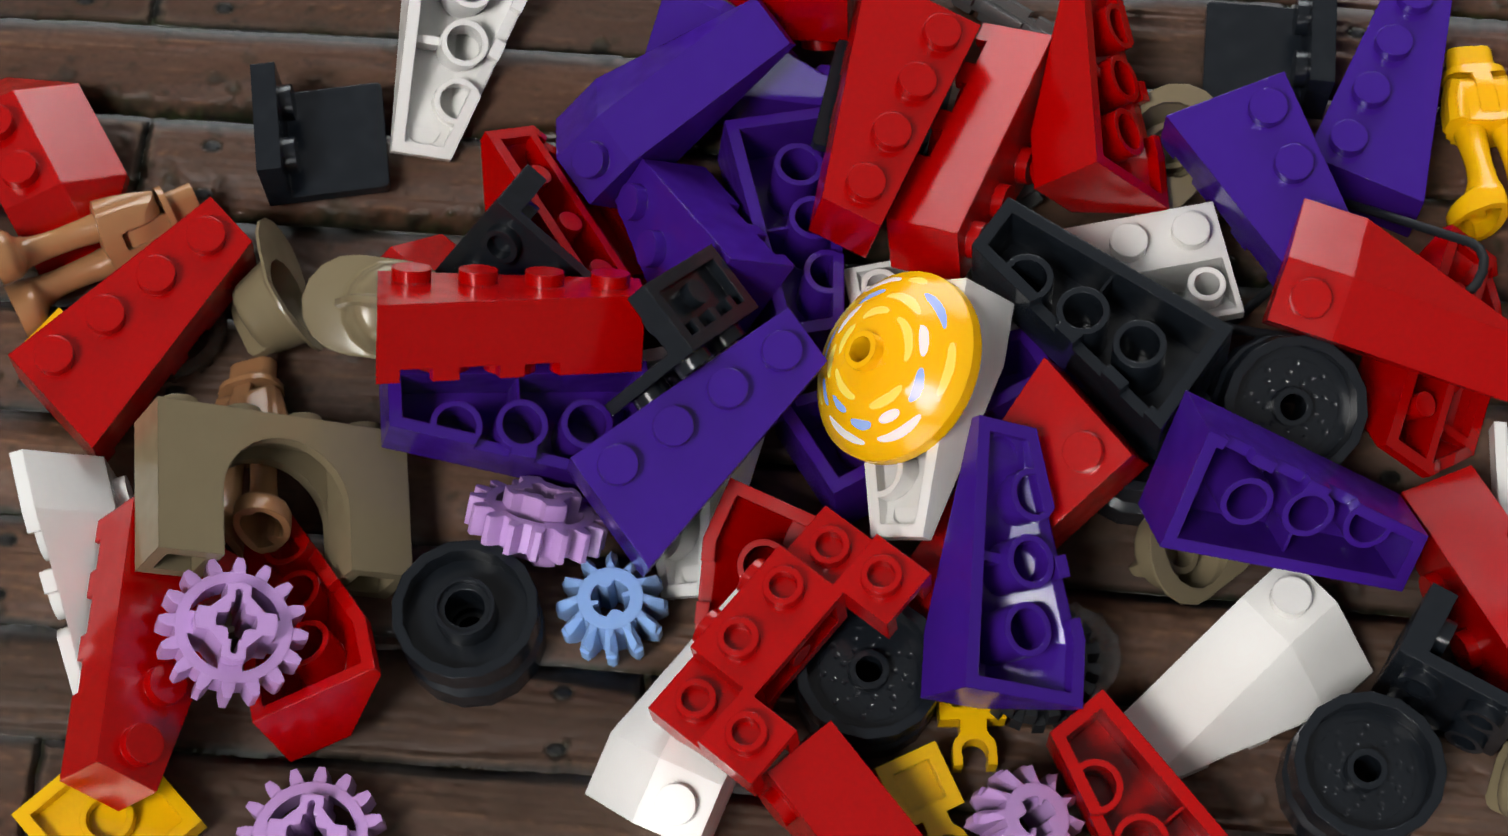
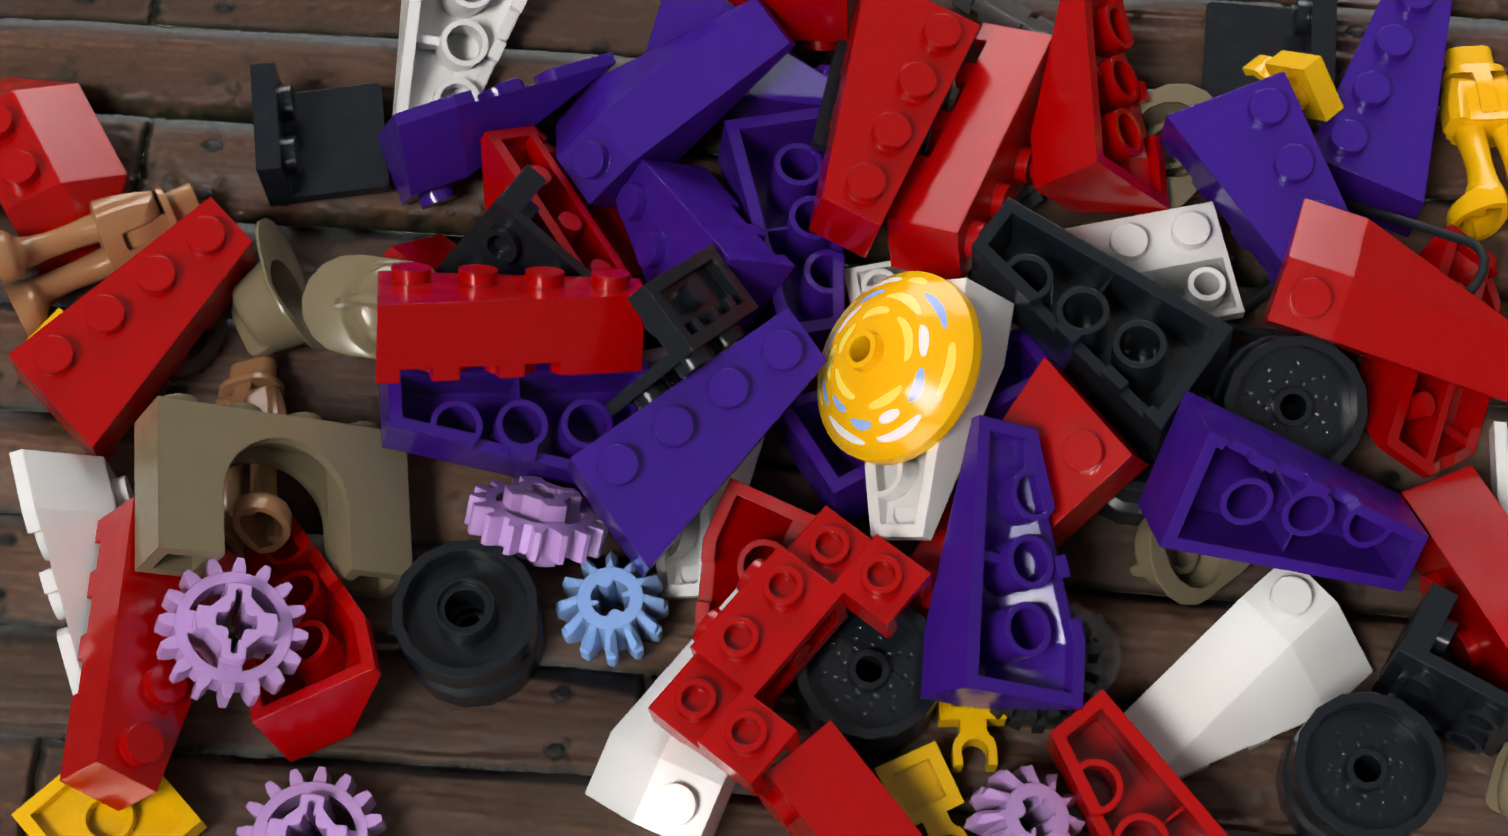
none -> dark purple wedge [377,52,616,209]
none -> yellow plate [1242,50,1344,122]

